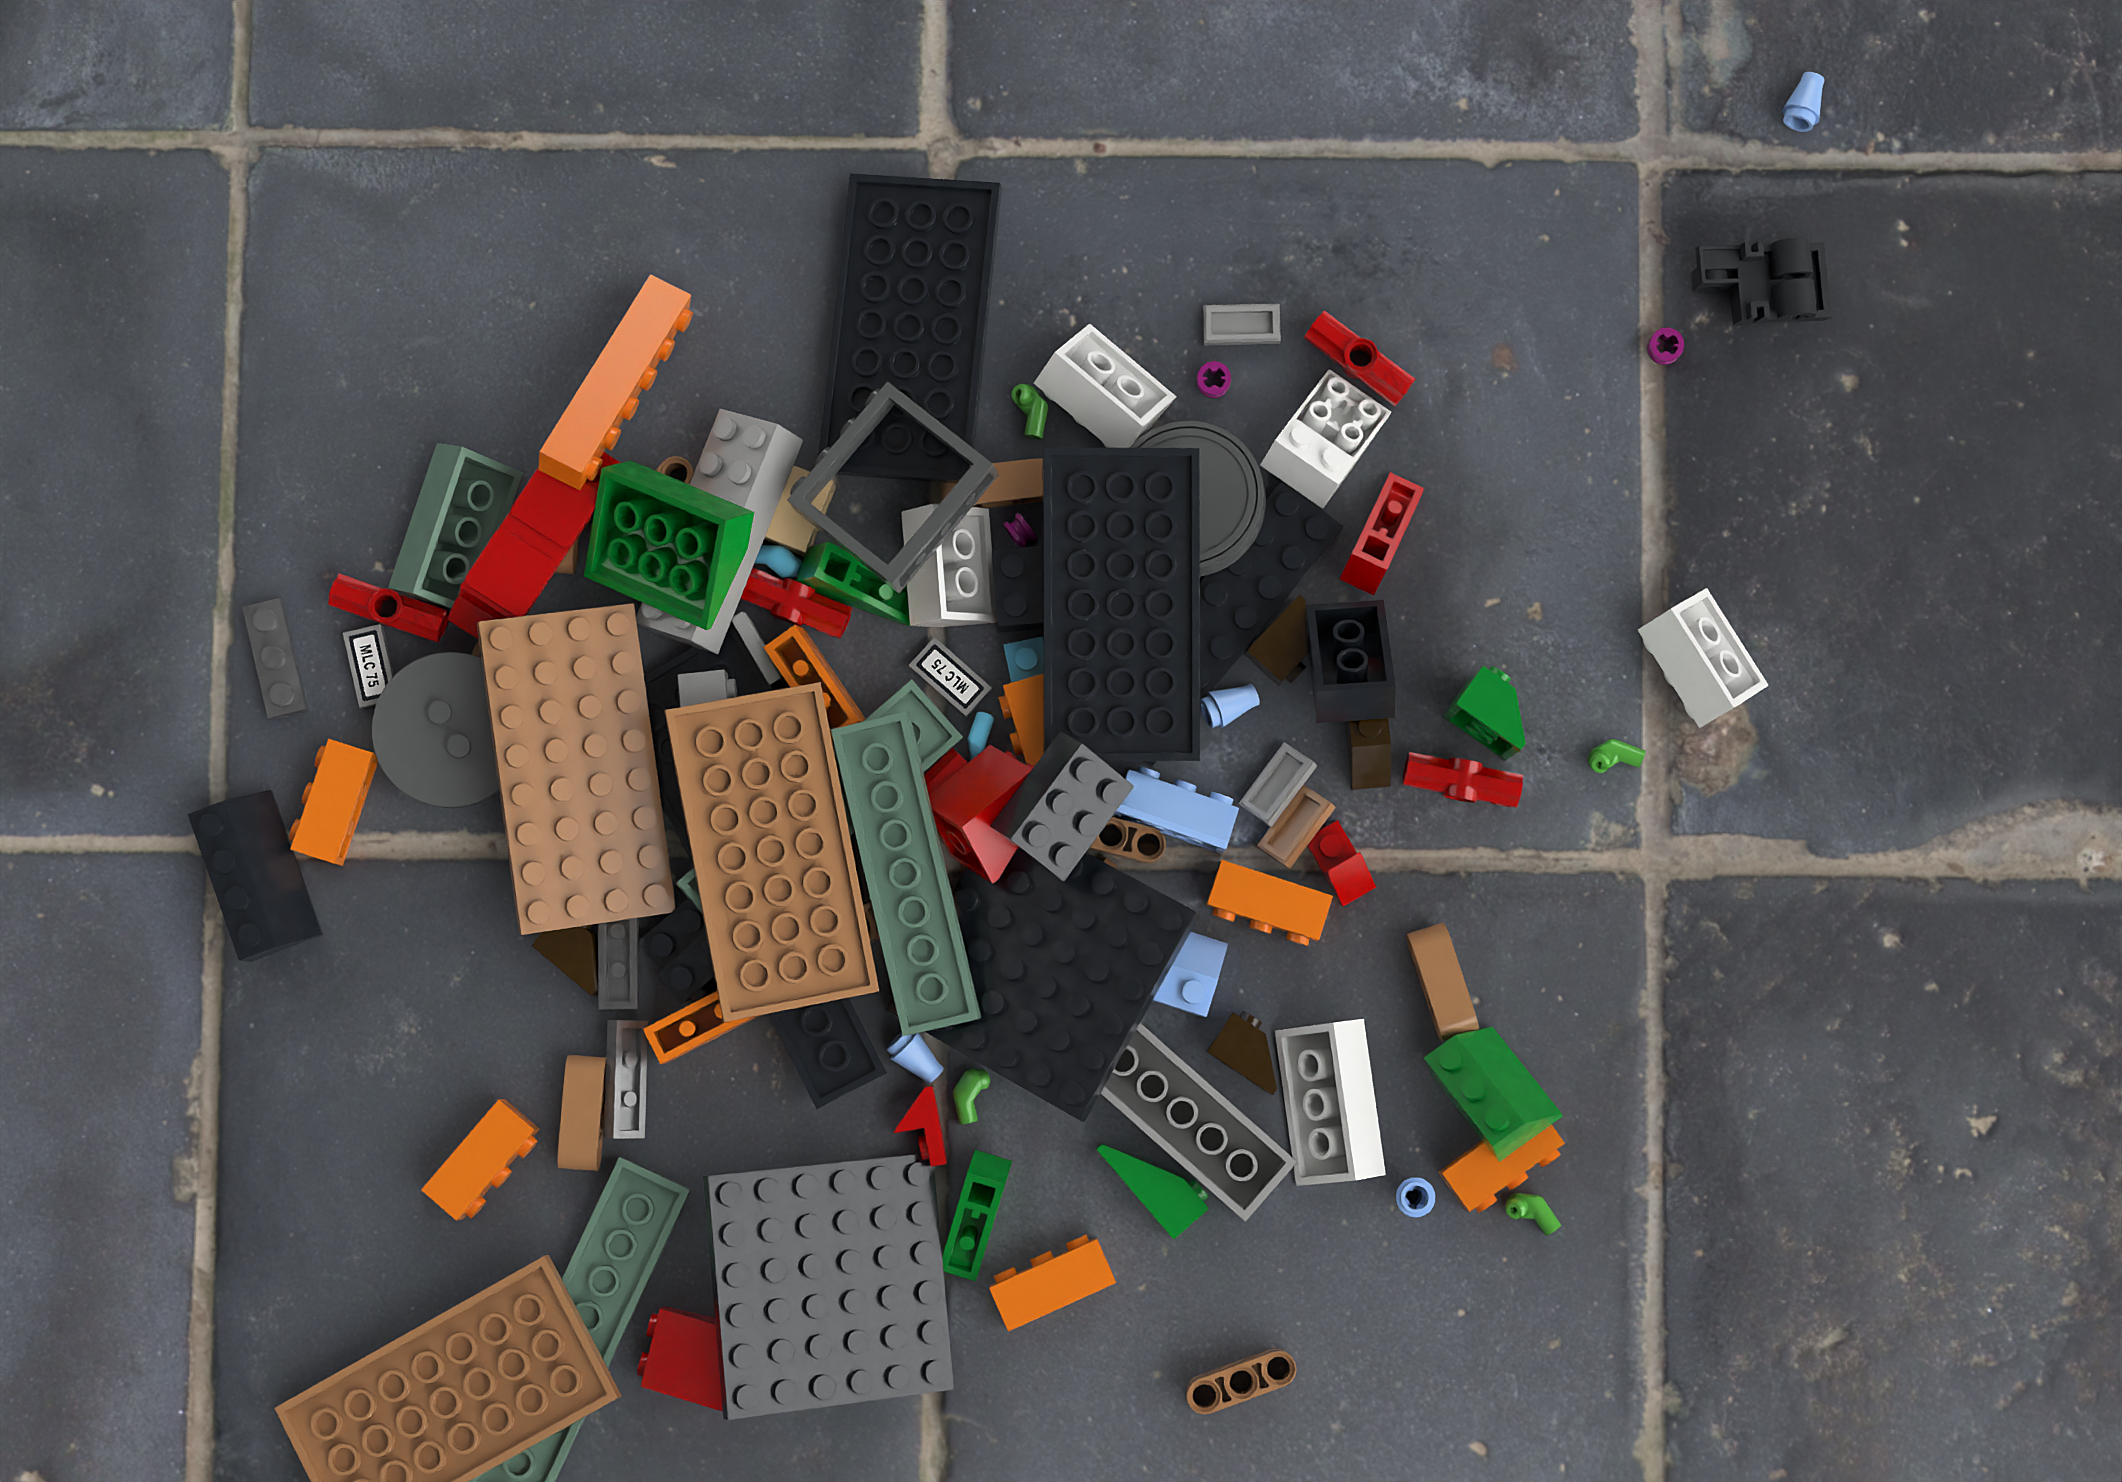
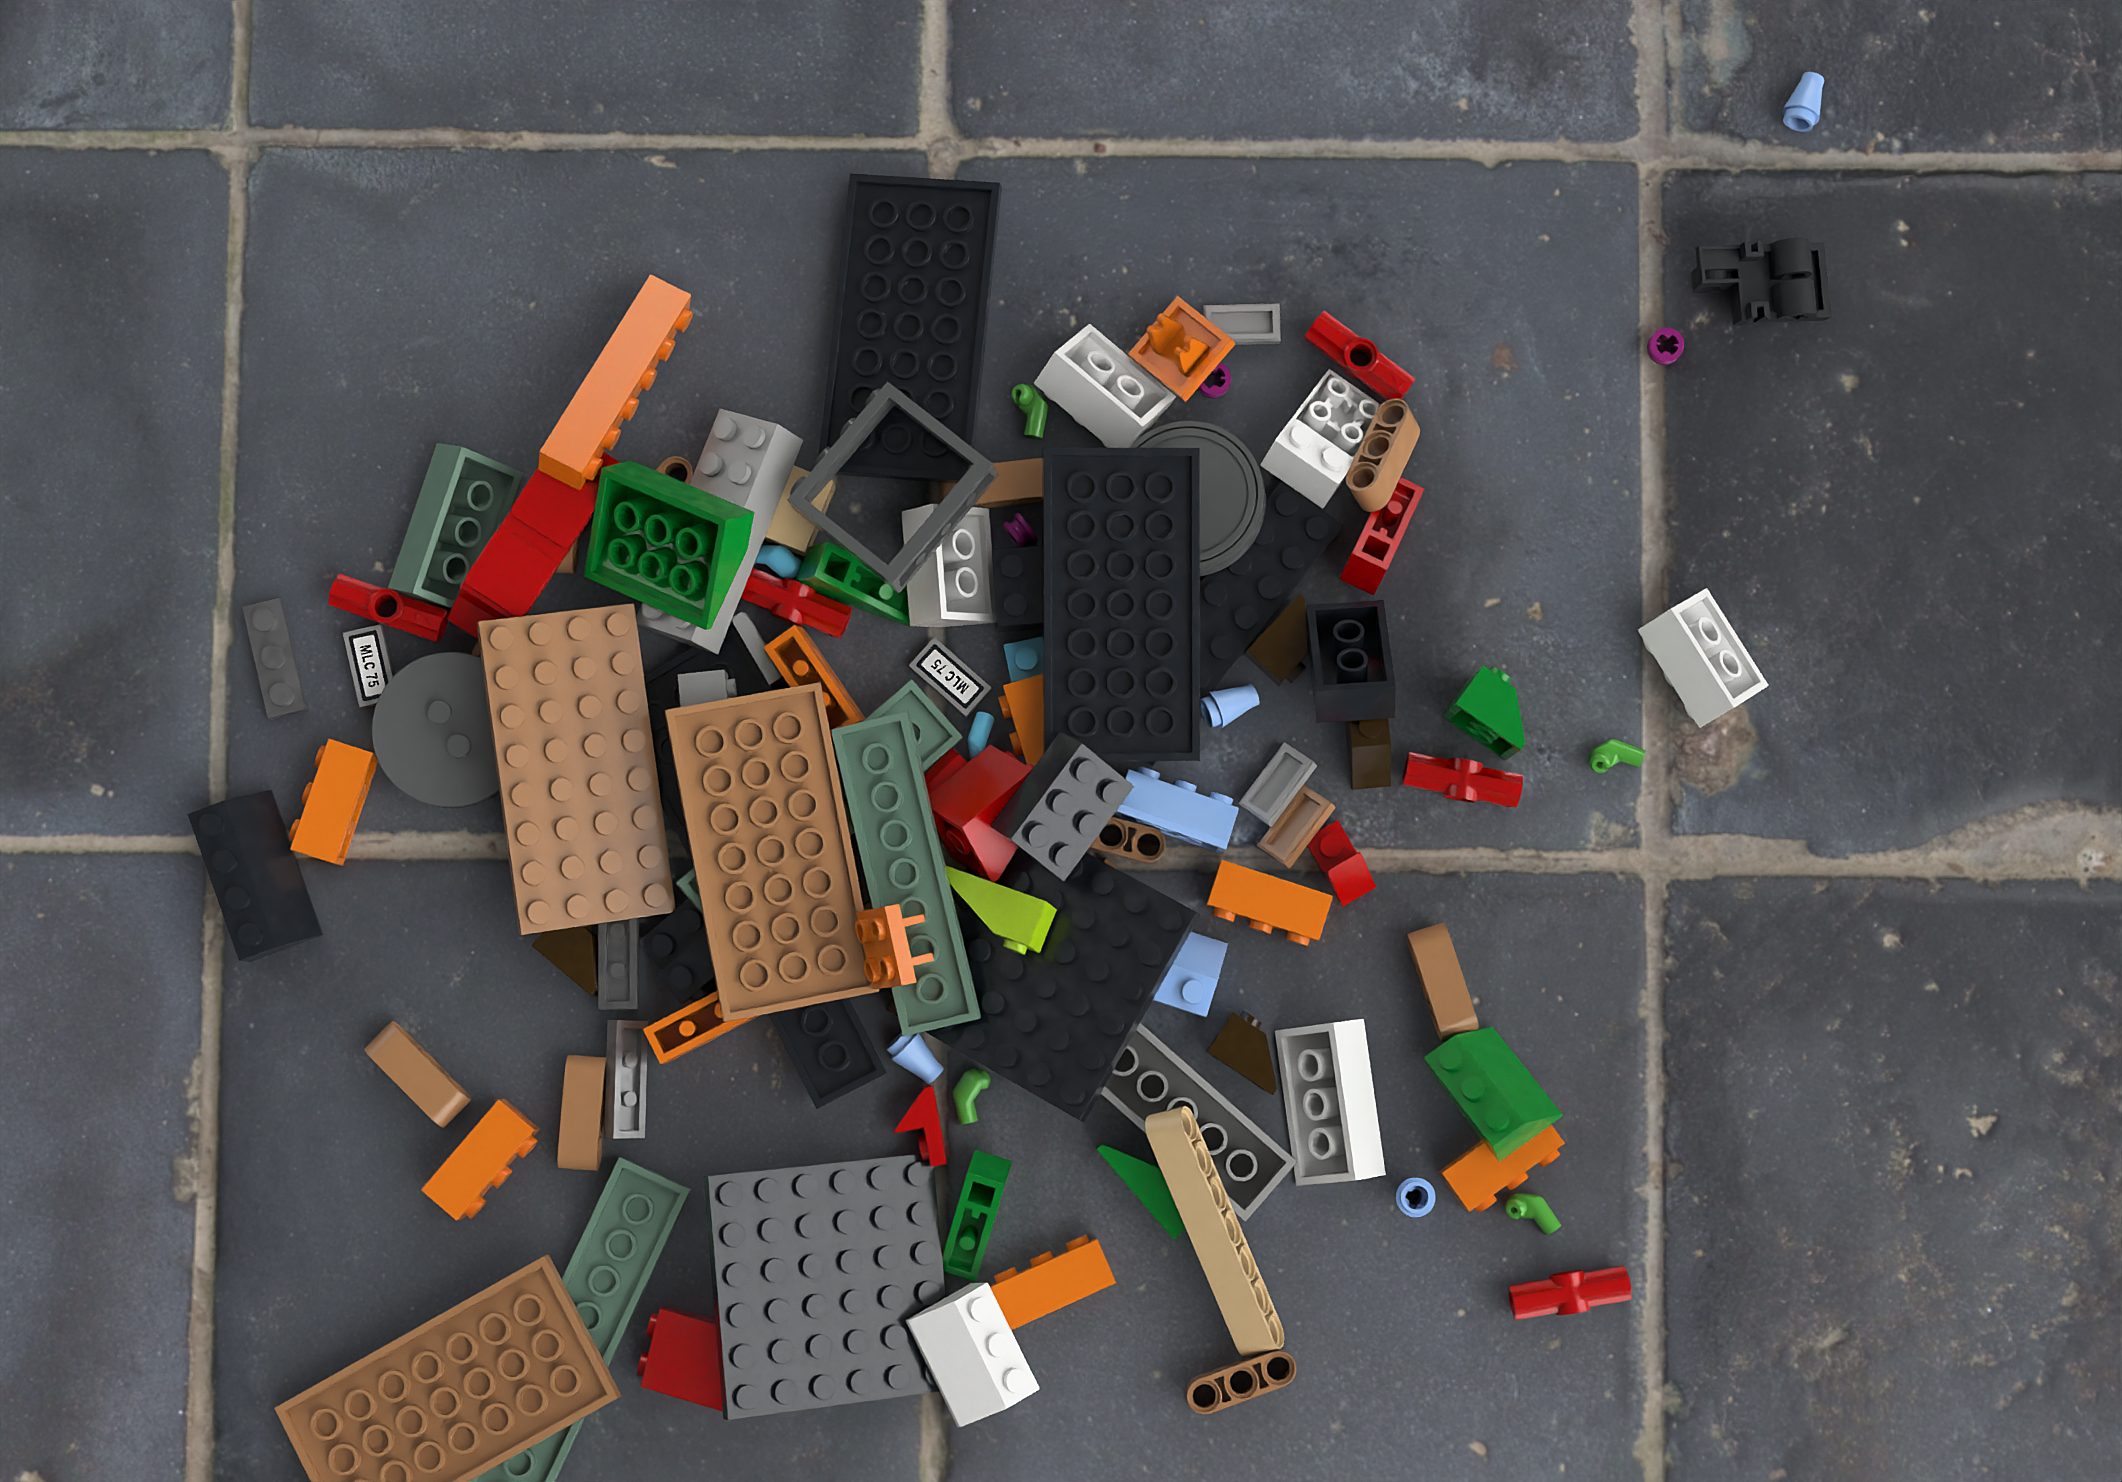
none -> medium nougat beam [364,1020,472,1128]
none -> orange plate [855,904,934,989]
none -> white slope [906,1282,1040,1427]
none -> lime slope [945,865,1057,955]
none -> orange plate [1128,296,1236,402]
none -> tan beam [1145,1106,1284,1357]
none -> medium nougat beam [1346,399,1420,512]
none -> red piece [1508,1265,1632,1320]

